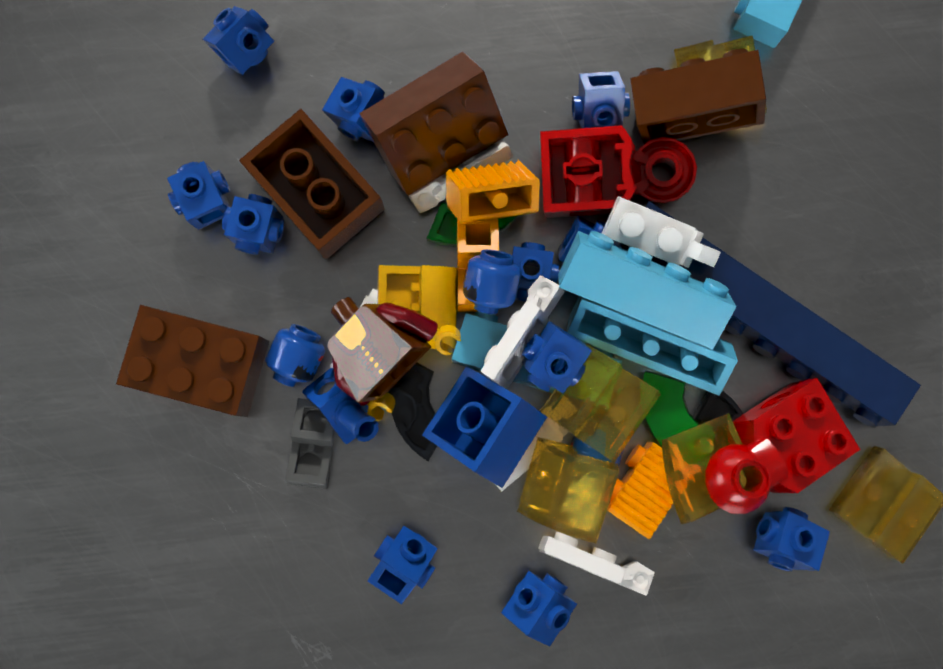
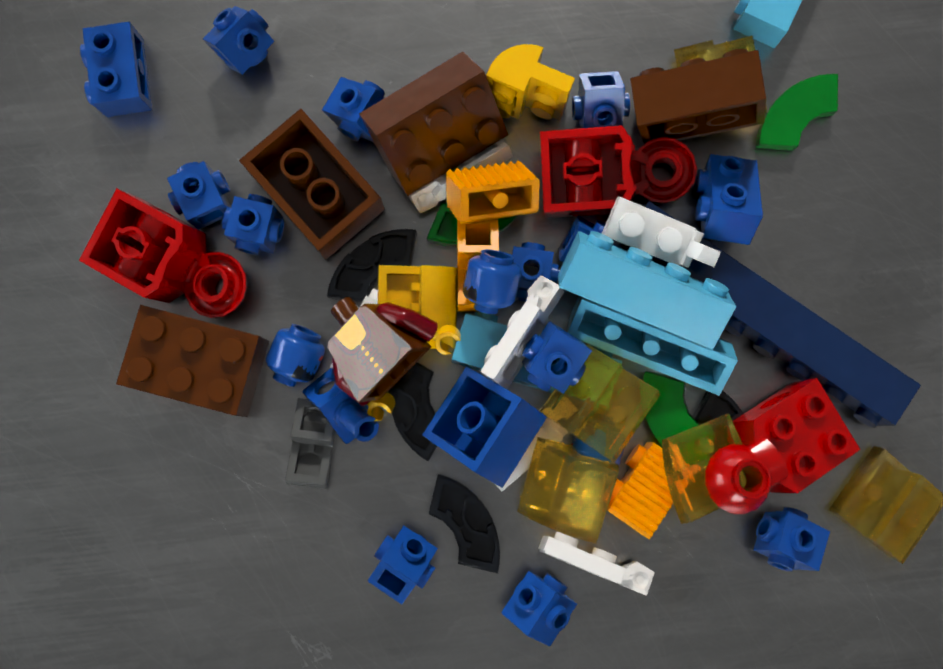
none -> red brick [79,188,247,318]
none -> blue brick [80,21,153,117]
none -> black tile [327,229,417,303]
none -> black tile [428,474,500,574]
none -> yellow brick [486,44,575,121]
none -> blue brick [694,154,763,245]
none -> green tile [755,74,838,151]

